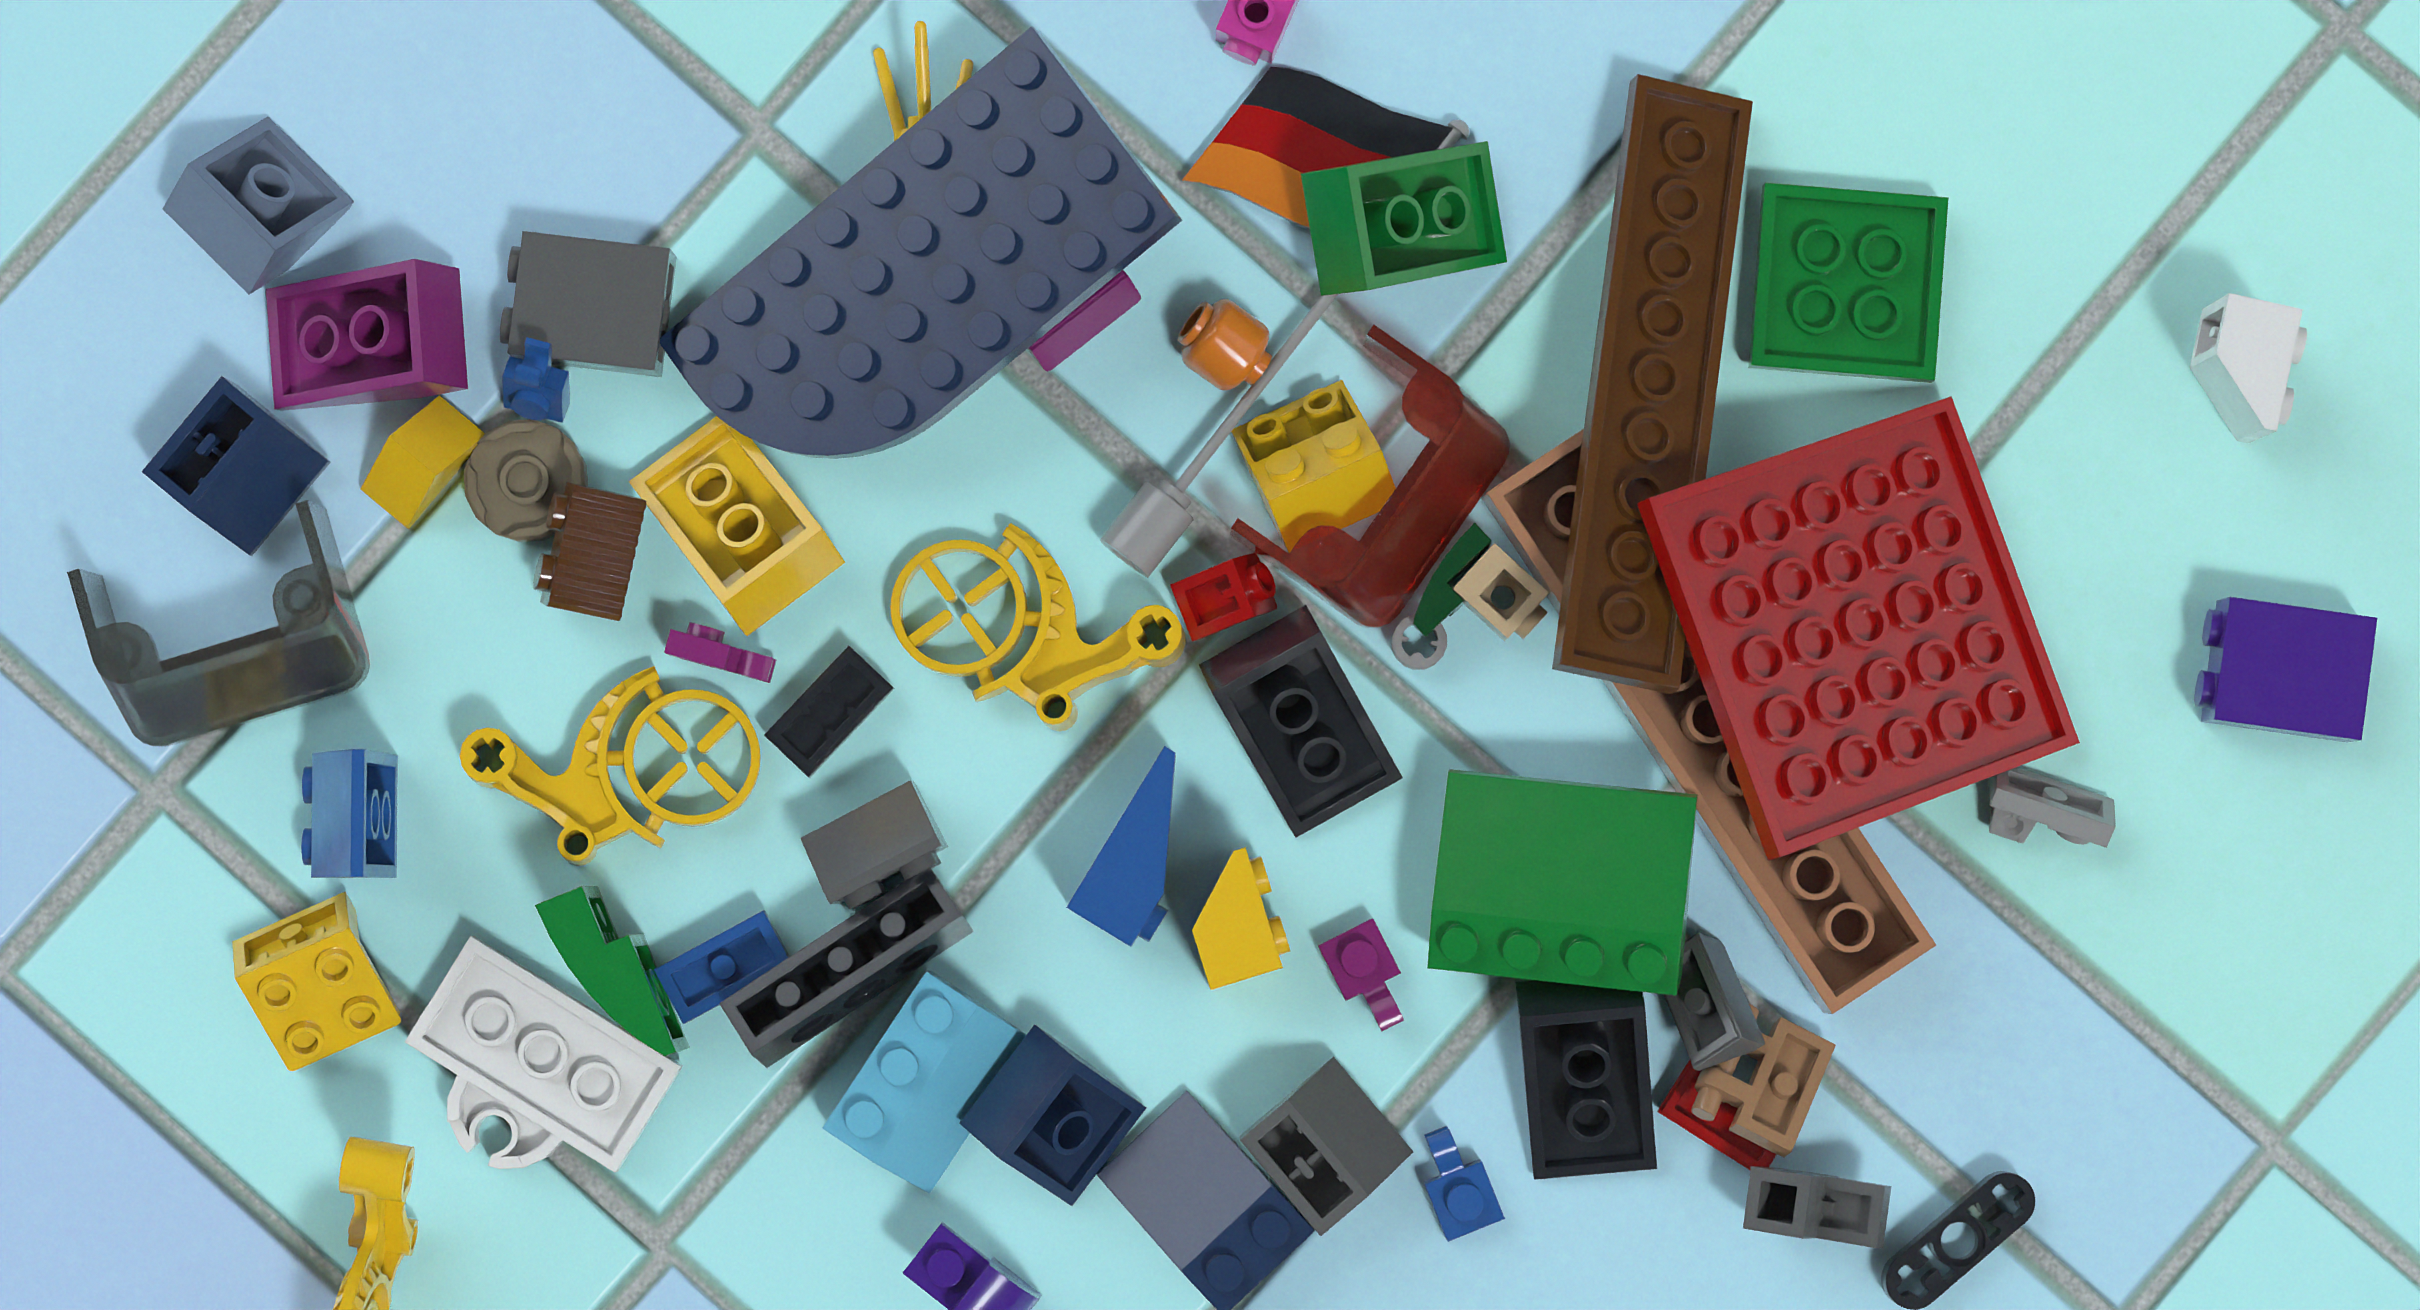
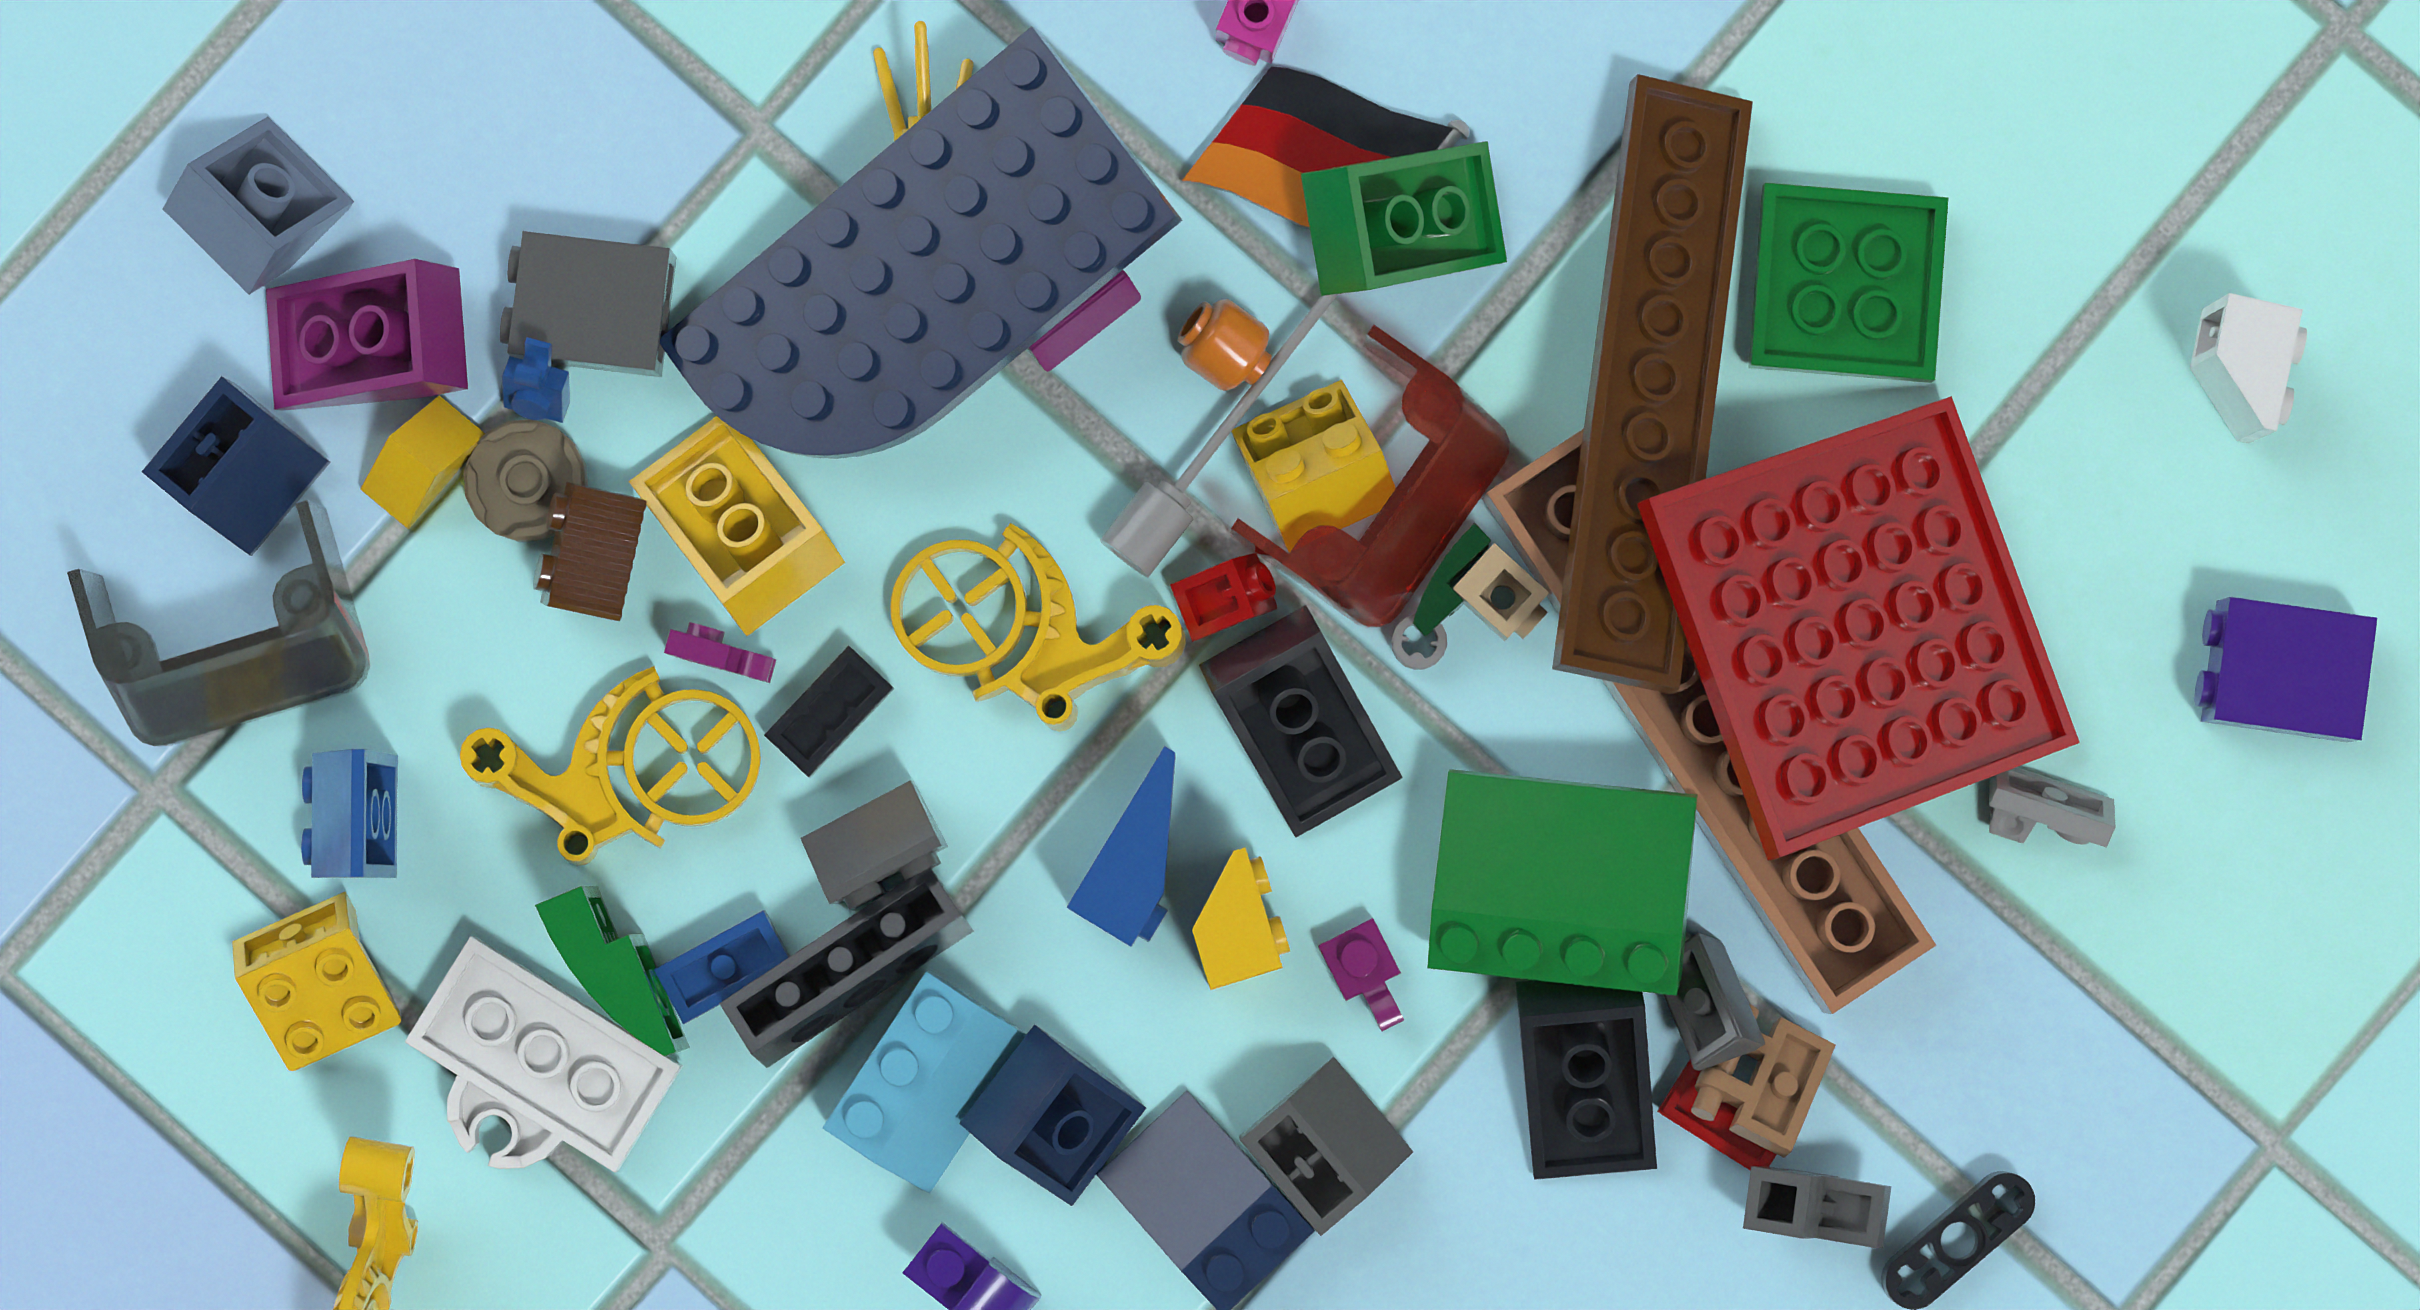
blue plate [1423,1126,1505,1242] -> none

